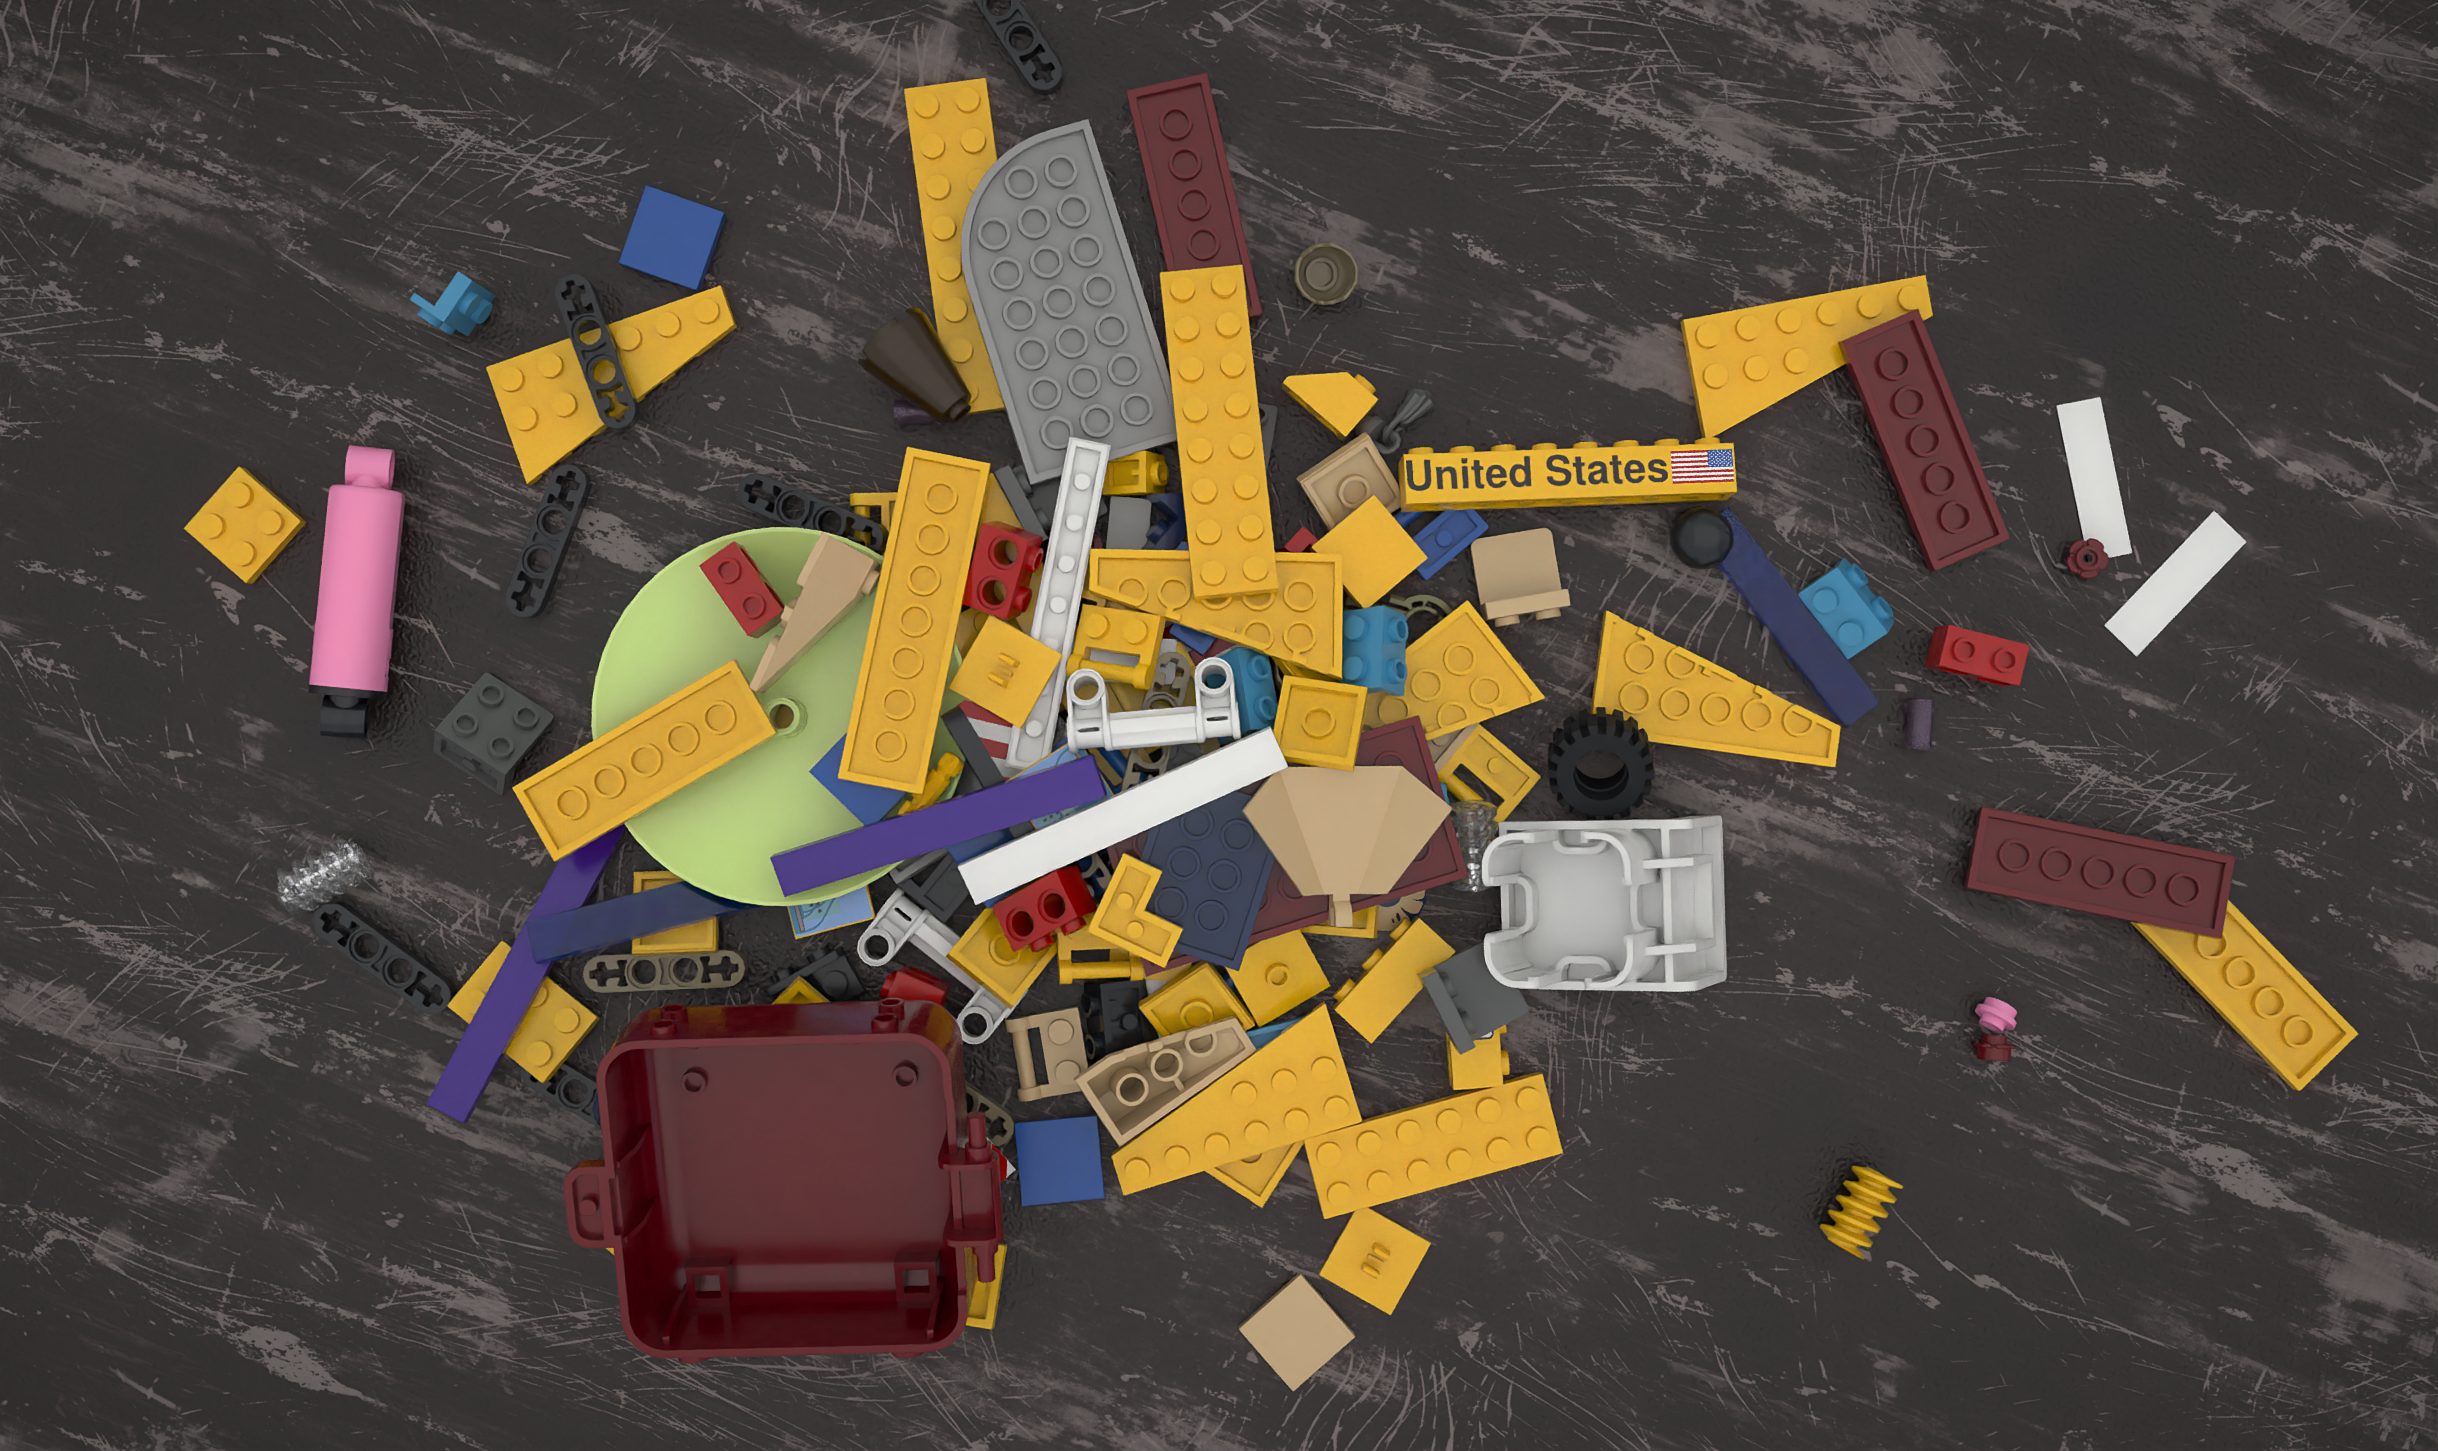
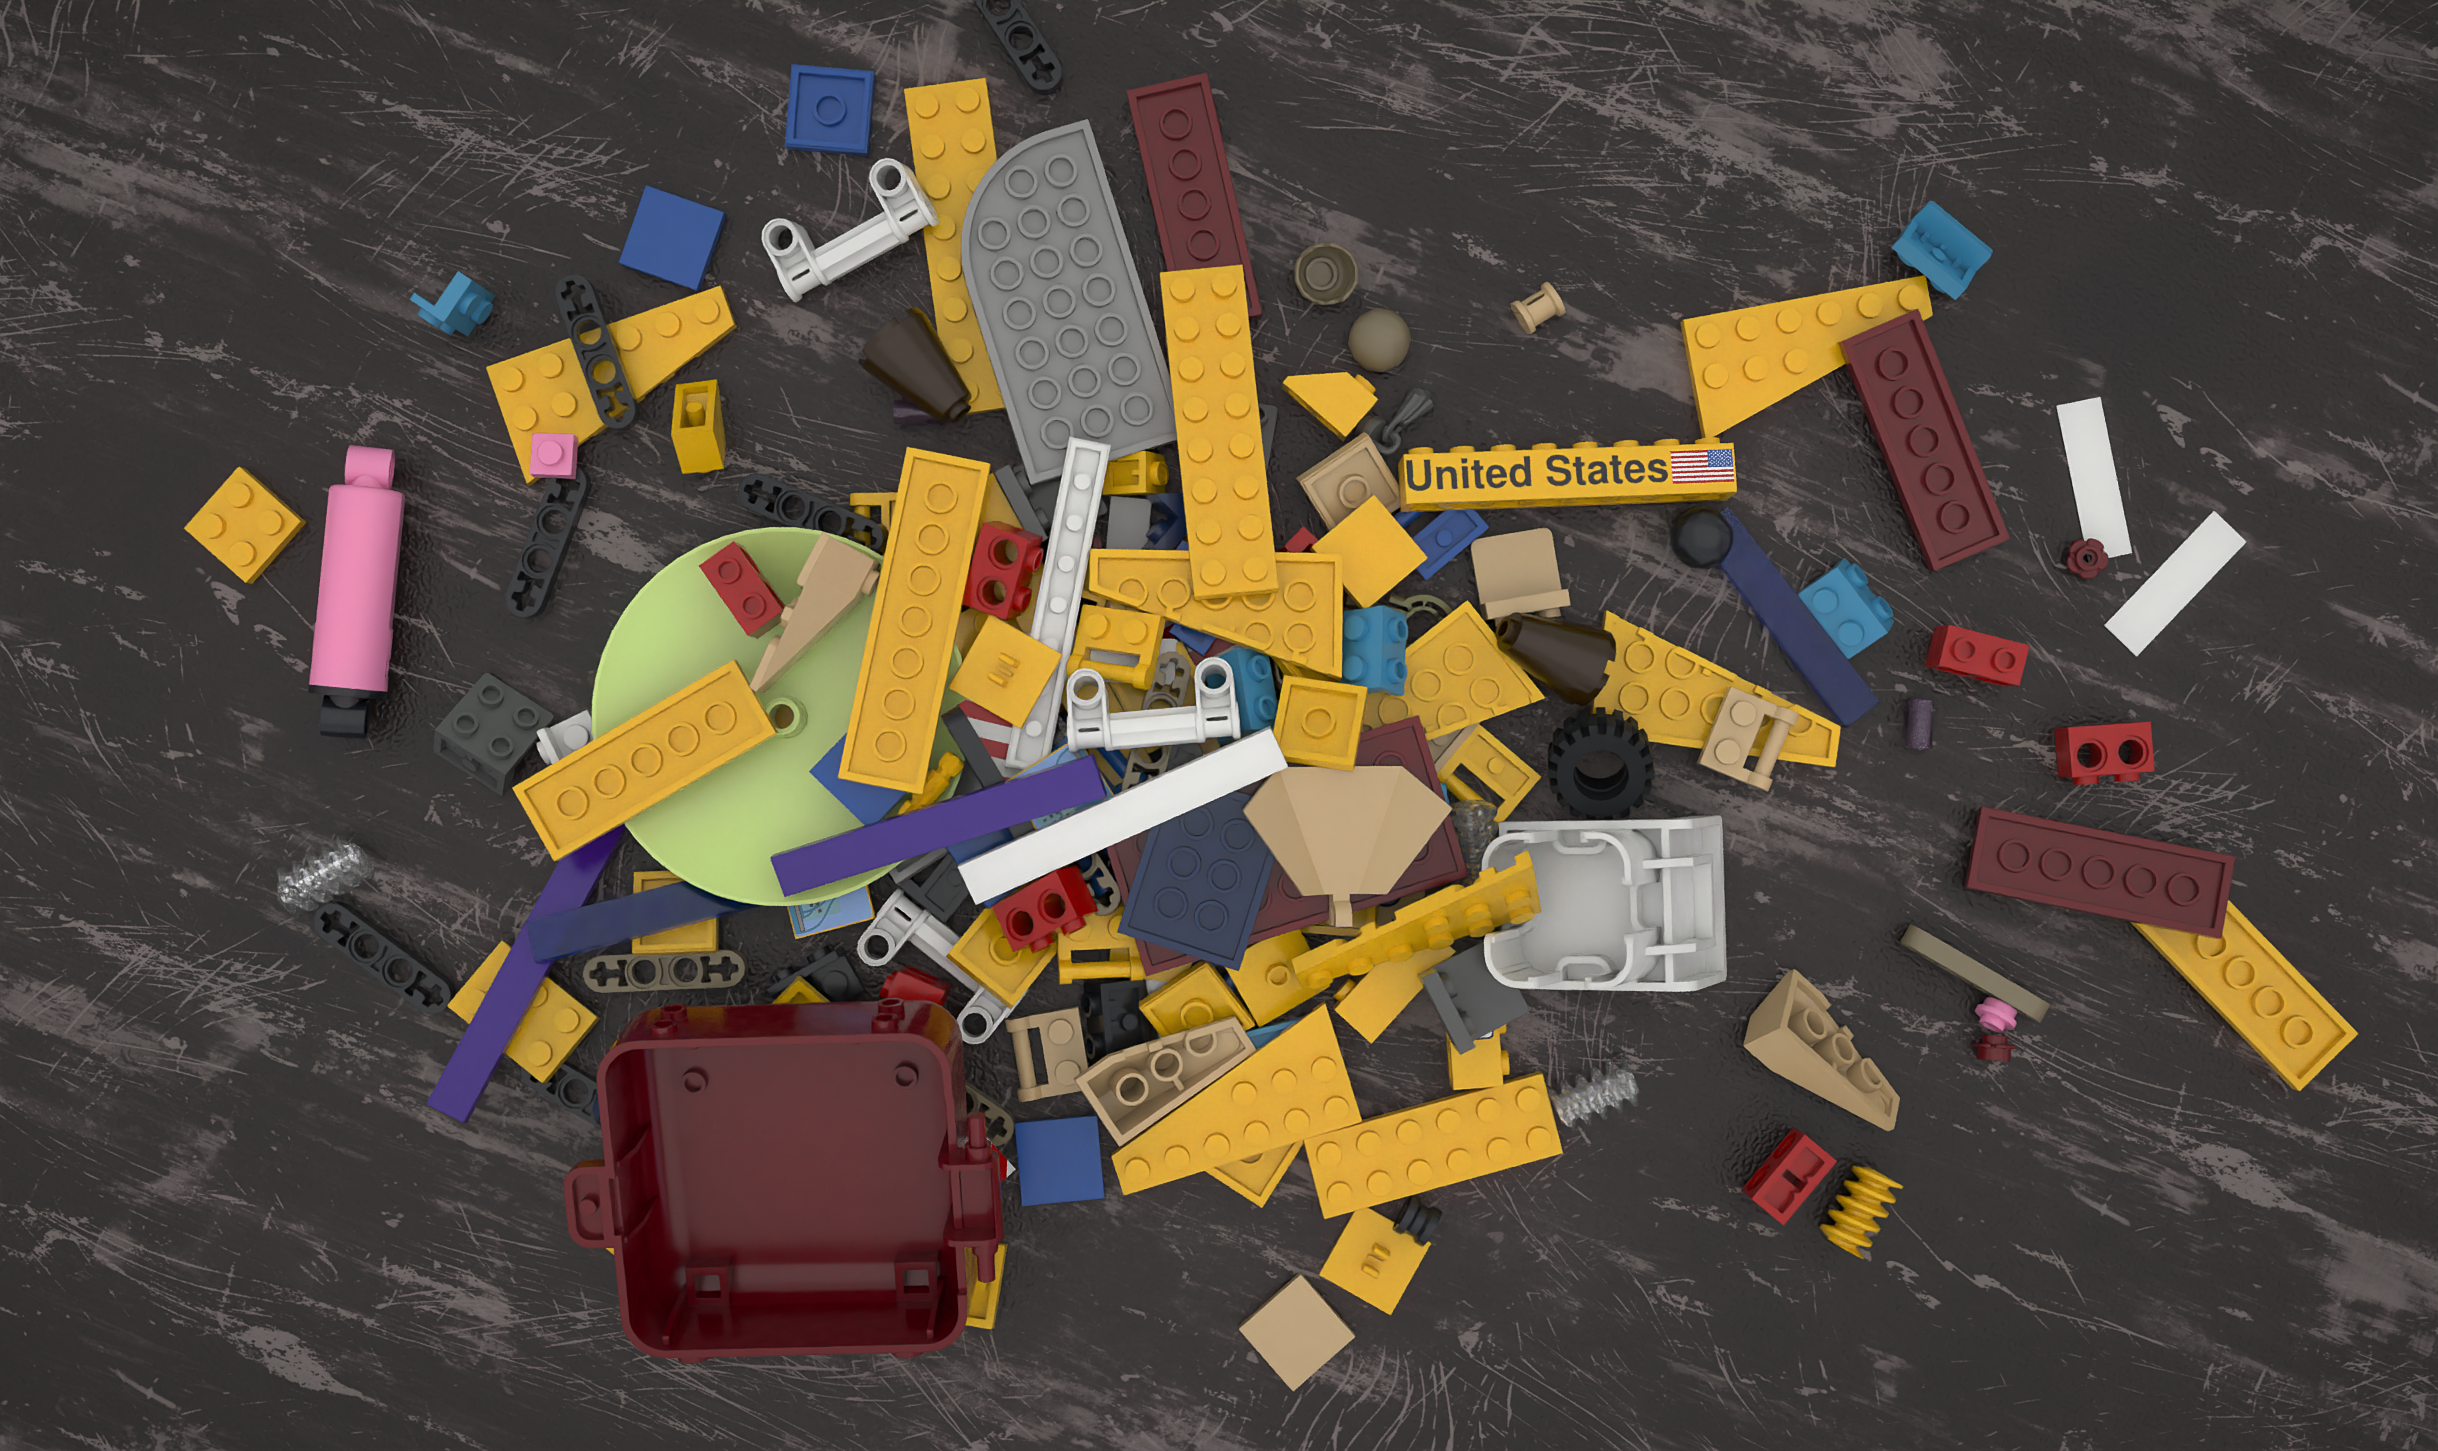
yellow plate [1087,853,1183,968] -> none
none -> bright pink plate [530,433,578,479]
none -> white bracket [536,710,593,765]
none -> yellow slope [671,379,726,474]
none -> white piece [762,158,939,303]
none -> blue tile [785,64,876,156]
none -> yellow wing [1291,850,1542,988]
none -> dark tan hair [1348,308,1411,372]
none -> black wheel [1392,1195,1442,1247]
none -> dark brown cone [1495,612,1616,706]
none -> tan bush [1511,281,1566,334]
none -> clear piece [1546,1055,1639,1133]
none -> tan plate [1697,687,1799,792]
none -> red brick [1741,1127,1837,1226]
none -> tan wedge [1743,969,1900,1131]
none -> dark azure bracket [1891,201,1993,300]
none -> dark tan beam [1899,924,2051,1023]
none -> red brick [2054,722,2155,785]

